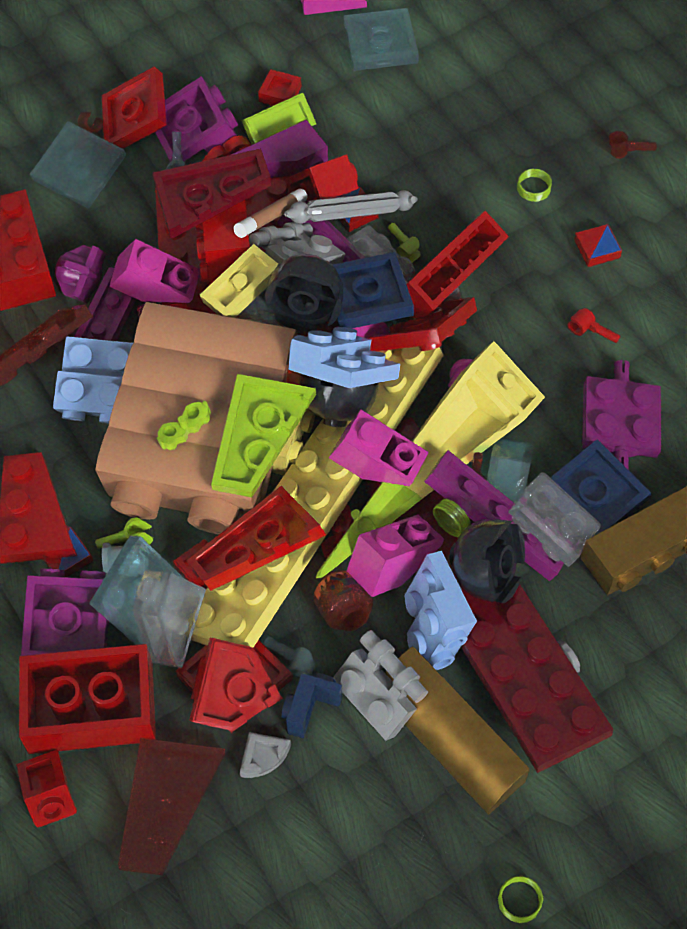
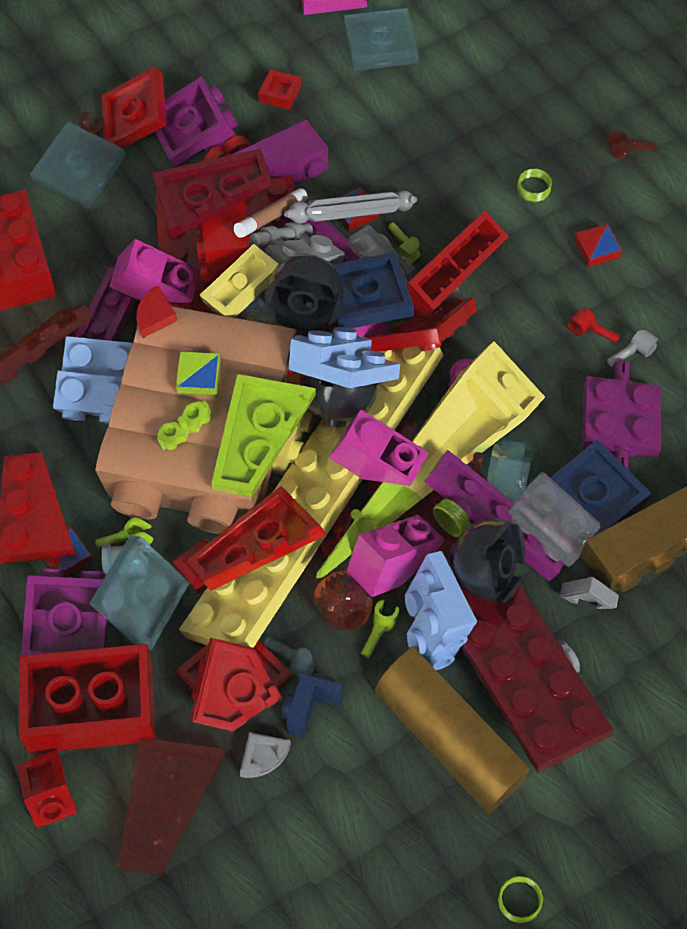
magenta piece [55,245,106,304] -> none
clear slope [132,571,206,668] -> none
clear light blue hand [167,132,186,169] -> none
lime tile [241,93,316,145] -> none
red brick [285,154,359,201] -> none
light grey plate [333,630,428,741] -> none
none -> red tile [137,285,177,338]
none -> lime tile [176,352,221,395]
none -> lime hand [360,600,399,659]
none -> light grey tile [560,577,619,609]
none -> light grey hand [607,330,658,367]

